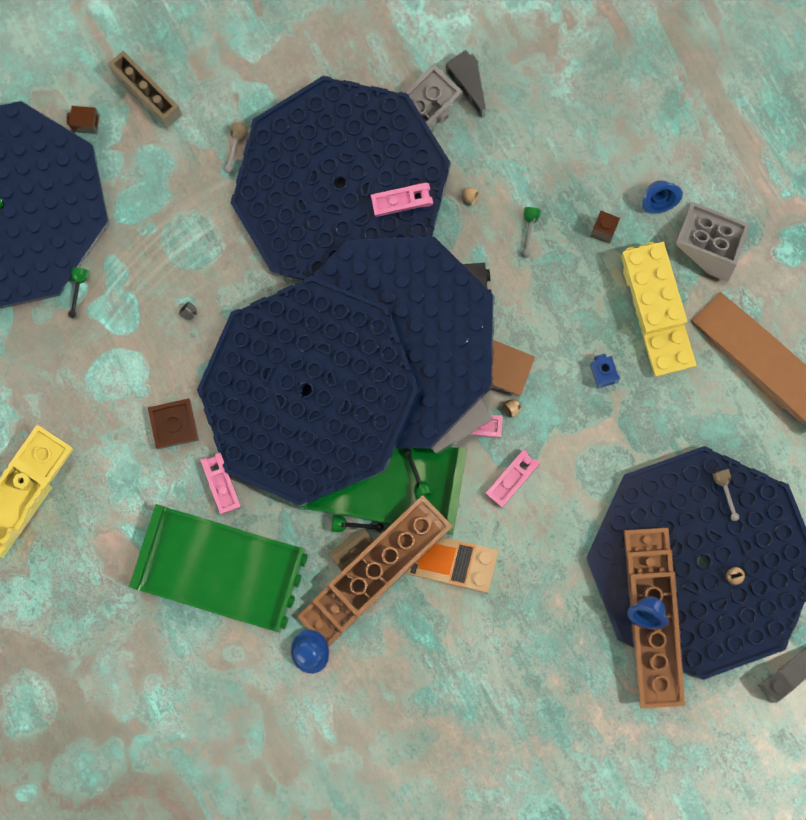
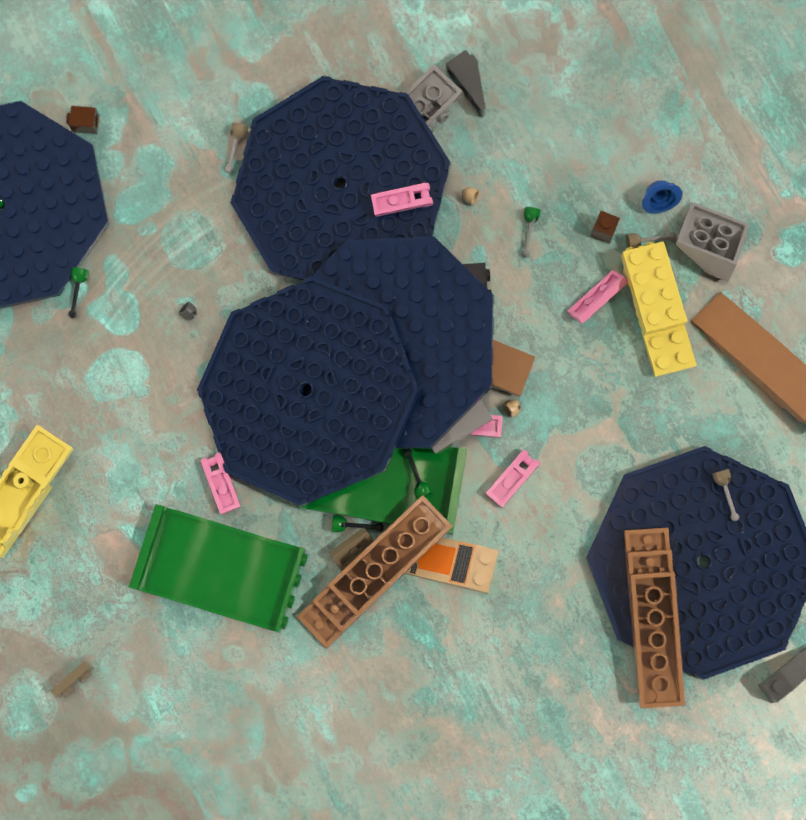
dark tan brick [108,51,182,129] -> none
reddish brown plate [148,398,199,450] -> none
blue hat [291,630,329,674] -> none
blue brick [590,354,620,389] -> none
blue hat [627,596,669,629] -> none
tan hinge [726,567,745,585] -> none
none -> dark tan plate [51,661,94,698]
none -> bright pink plate [567,270,628,324]
none -> hinge [626,232,677,248]

